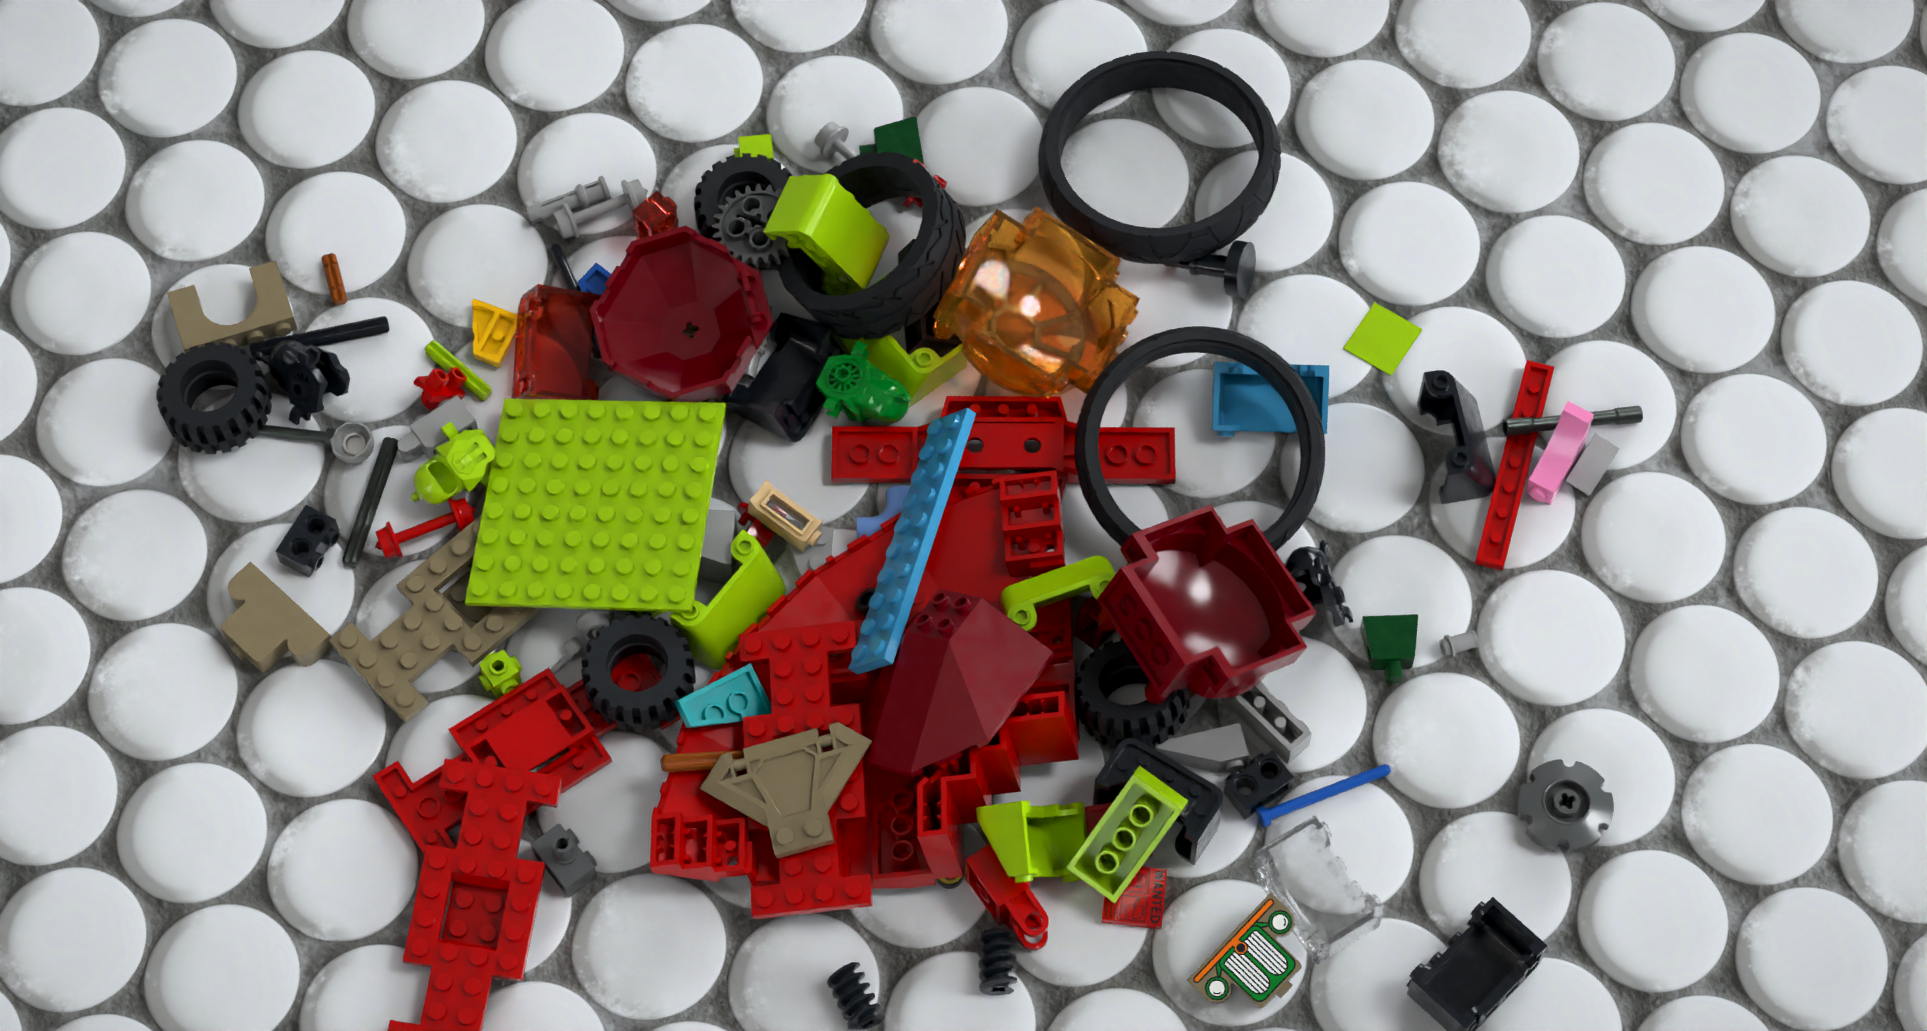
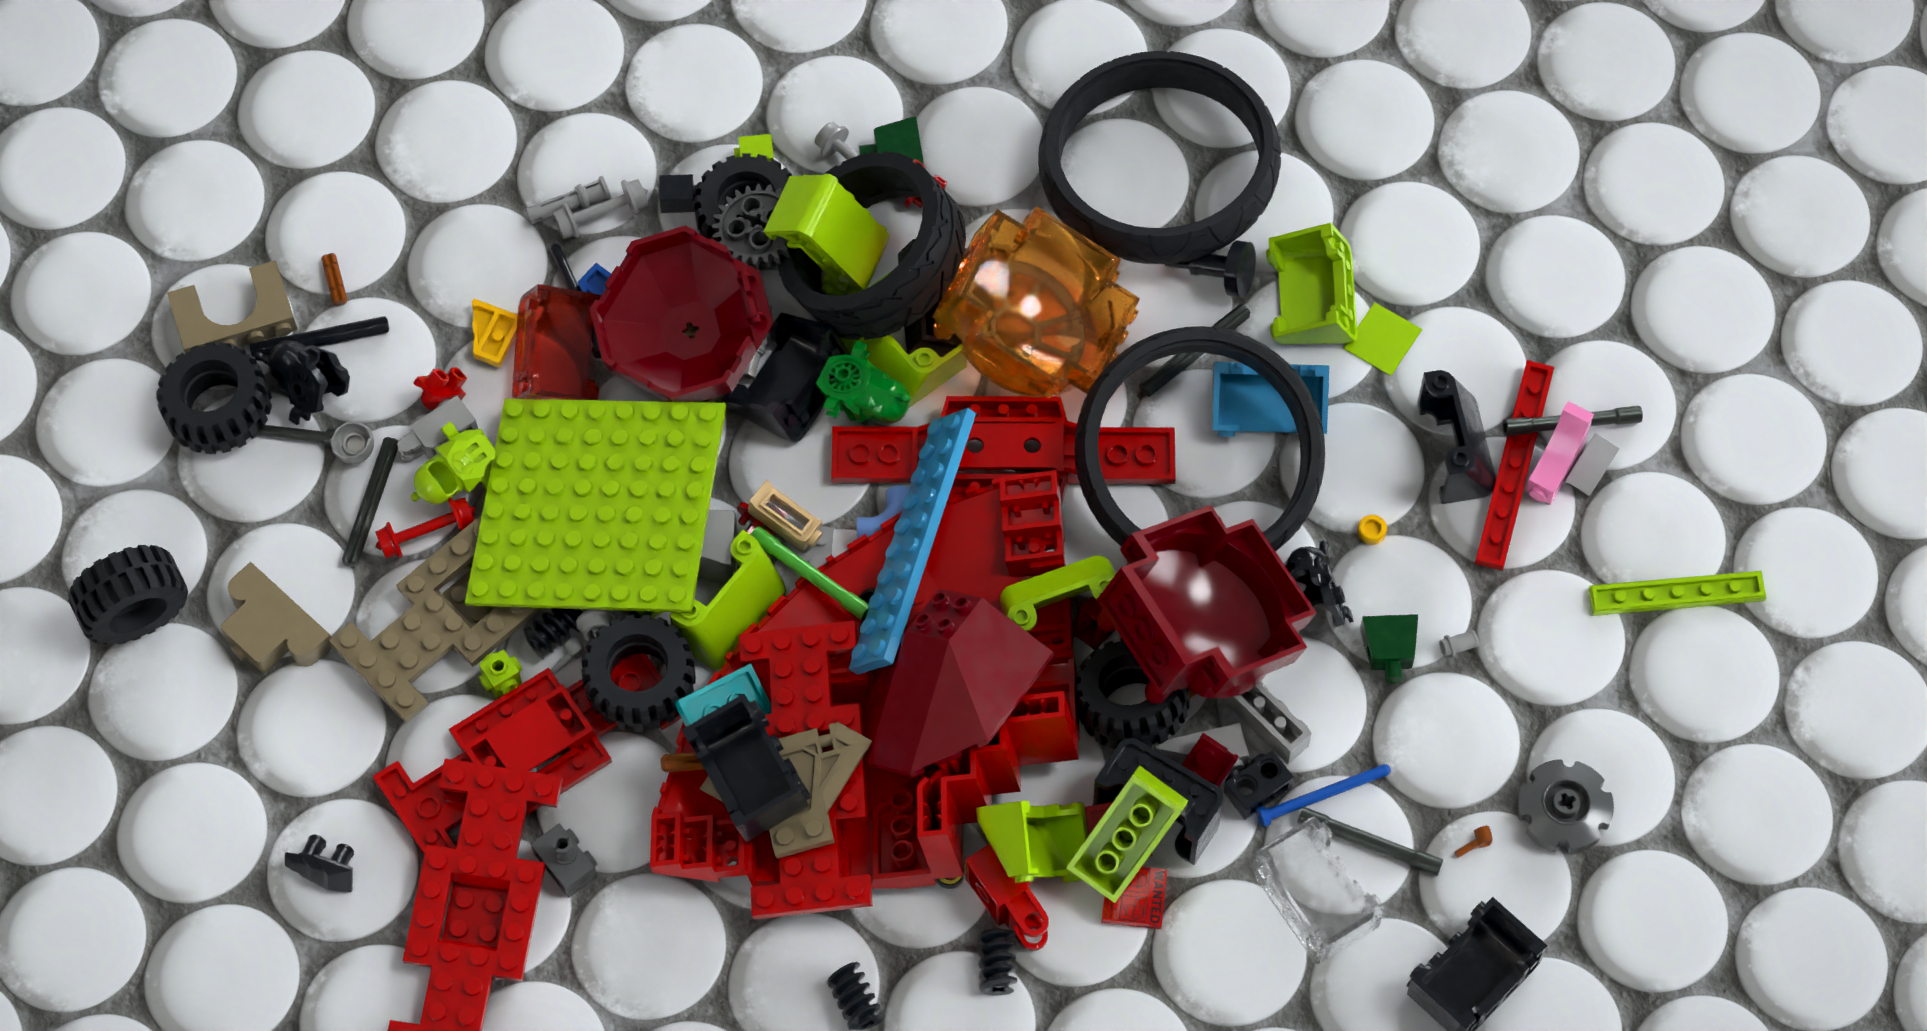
black brick [275,505,340,577] -> none
lime axle [425,340,492,401] -> none
clear red brick [632,191,679,239] -> none
brick [1187,892,1302,1008] -> none
none -> black tyre [68,545,188,645]
none -> black connector [285,834,354,892]
none -> black piece [523,608,583,660]
none -> black brick [659,174,697,213]
none -> black windscreen [682,694,812,842]
none -> bright green piece [751,526,869,621]
none -> pearl dark grey axle [1140,304,1251,397]
none -> dark red plate [1181,733,1239,787]
none -> lime windscreen [1266,223,1357,345]
none -> pearl dark grey piece [1297,806,1444,876]
none -> yellow tile [1357,515,1387,545]
none -> dark orange hand [1454,825,1493,858]
none -> lime tile [1588,571,1766,616]

